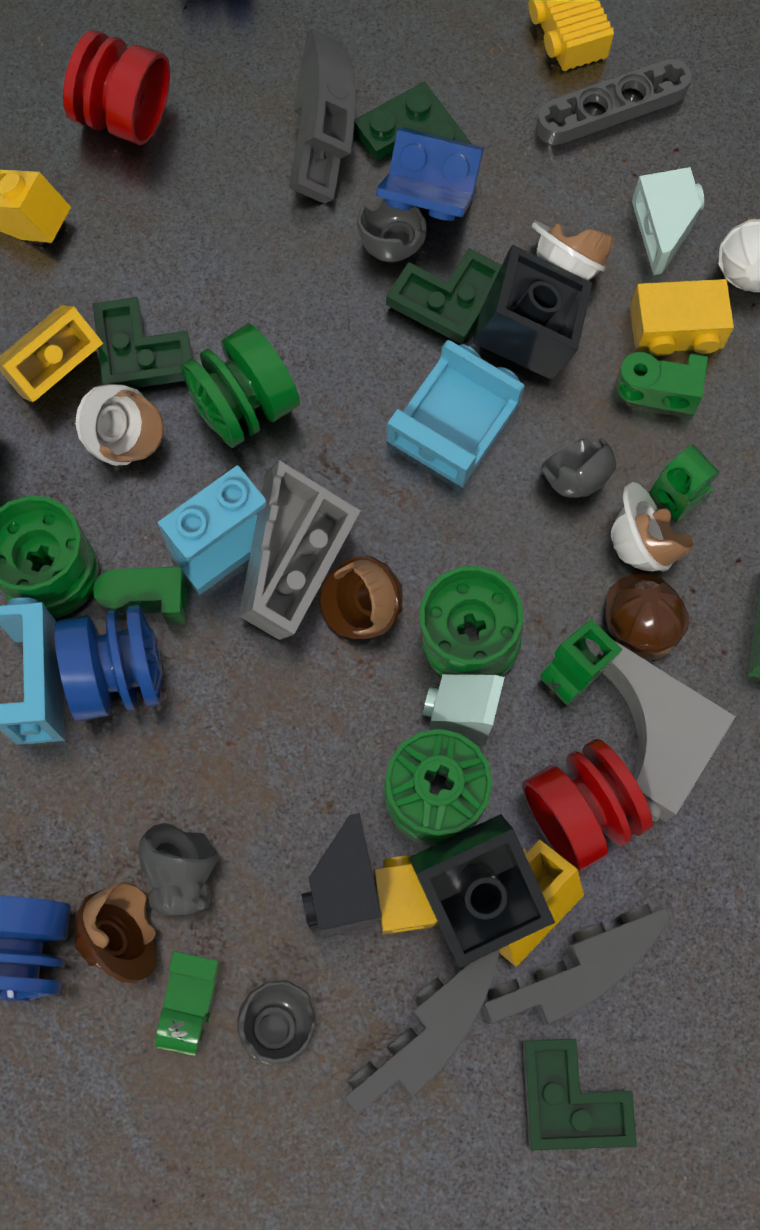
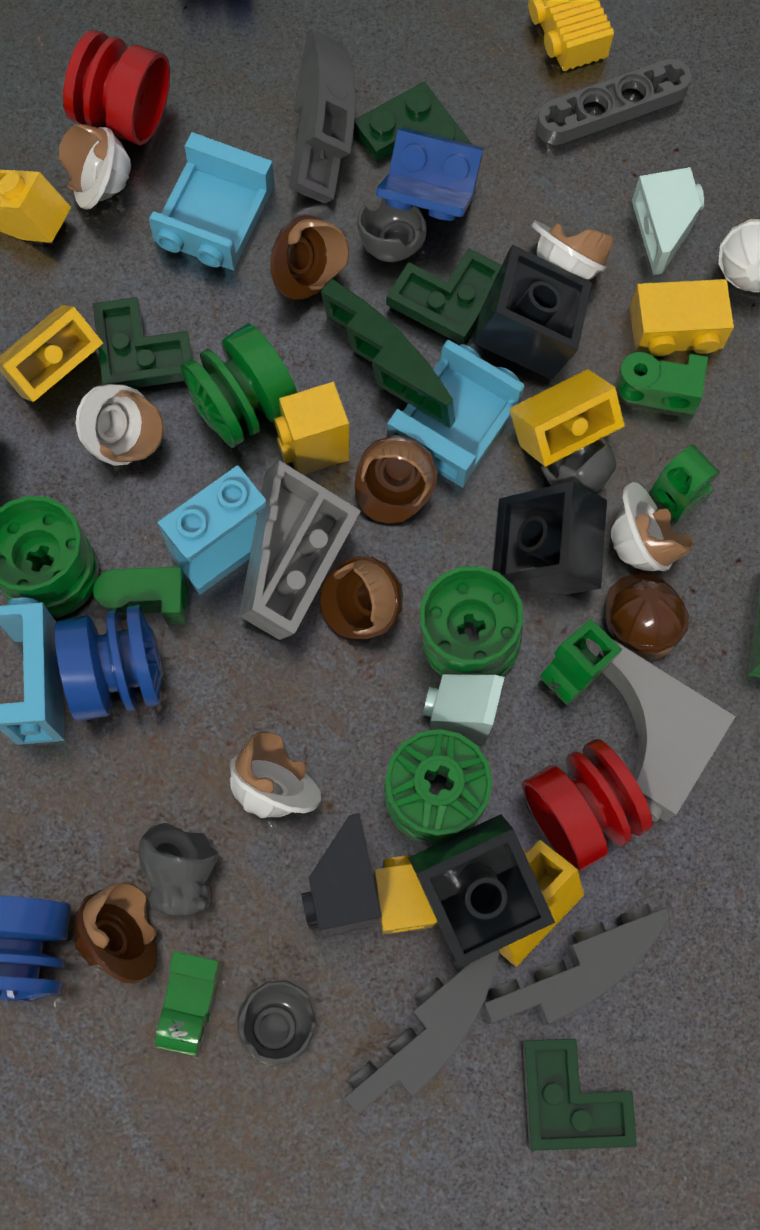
none -> piece [58,124,131,210]
none -> medium azure panel [148,132,275,271]
none -> white piece [229,731,321,818]
none -> reddish brown piece [270,215,349,300]
none -> yellow brick [274,381,350,475]
none -> dark green slope [321,278,455,428]
none -> reddish brown piece [354,435,438,524]
none -> black slope [493,481,607,595]
none -> yellow brick [509,369,625,467]

